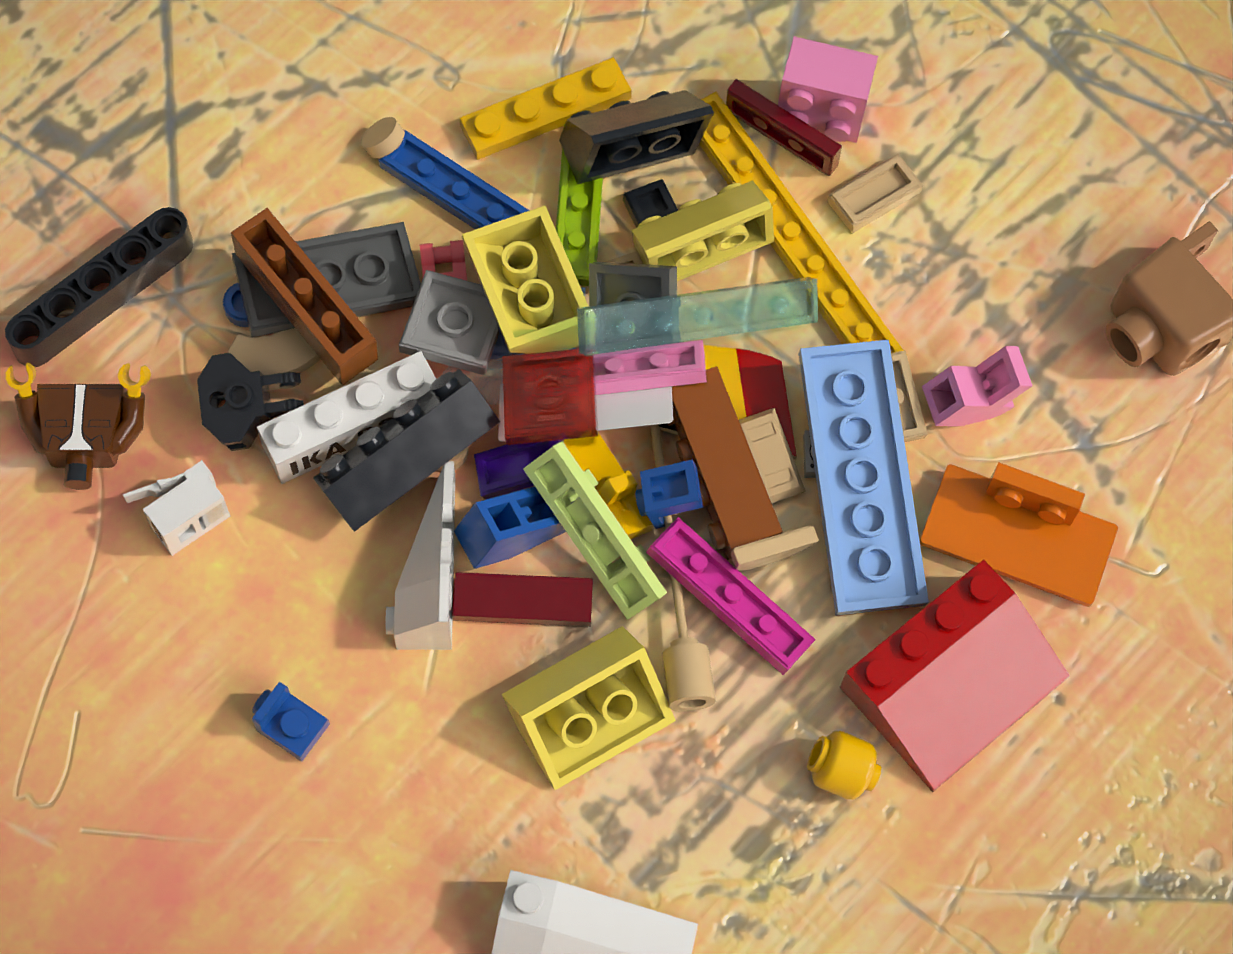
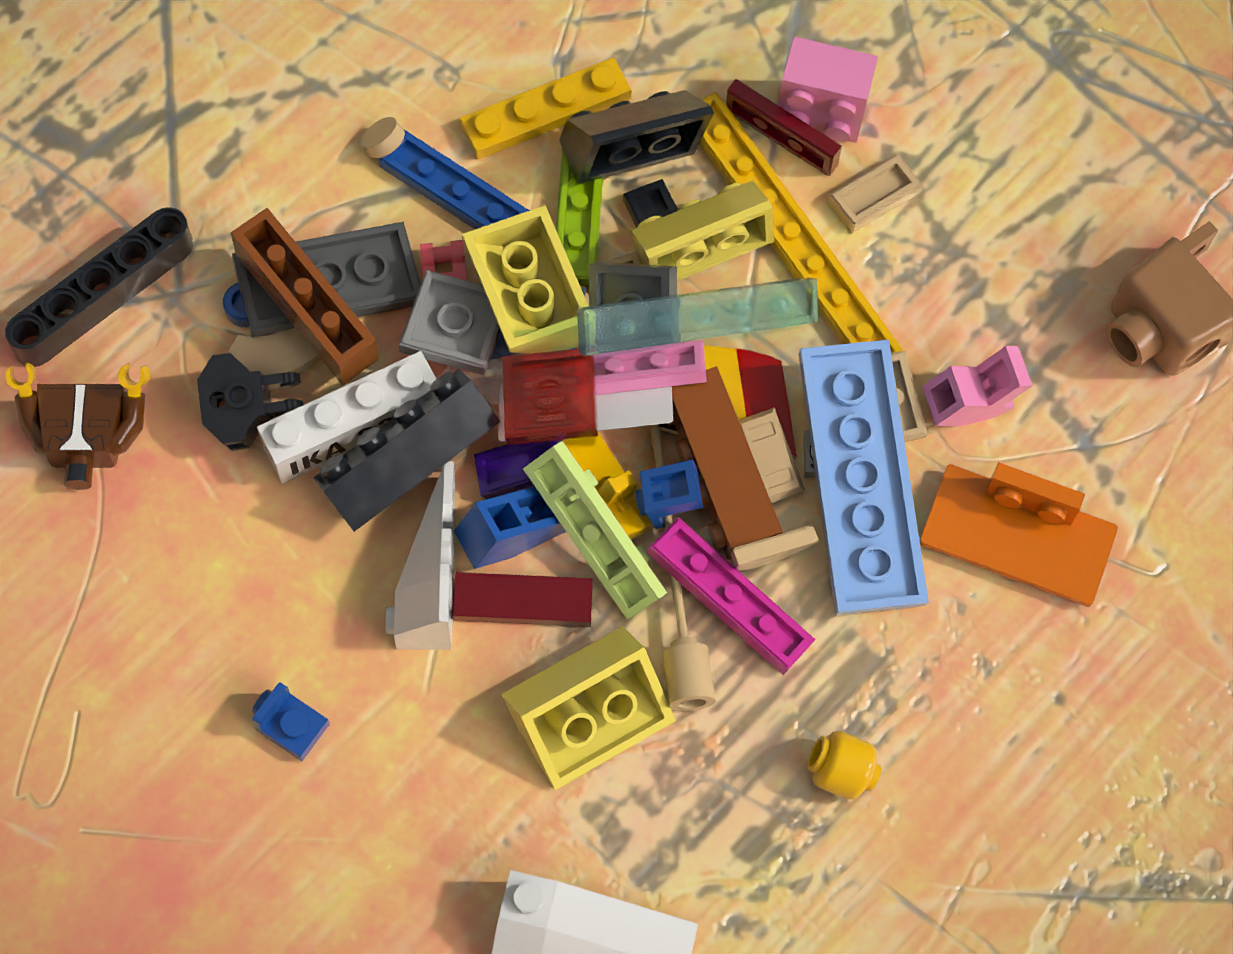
white piece [123,460,230,556] -> none
slope [840,559,1070,792] -> none

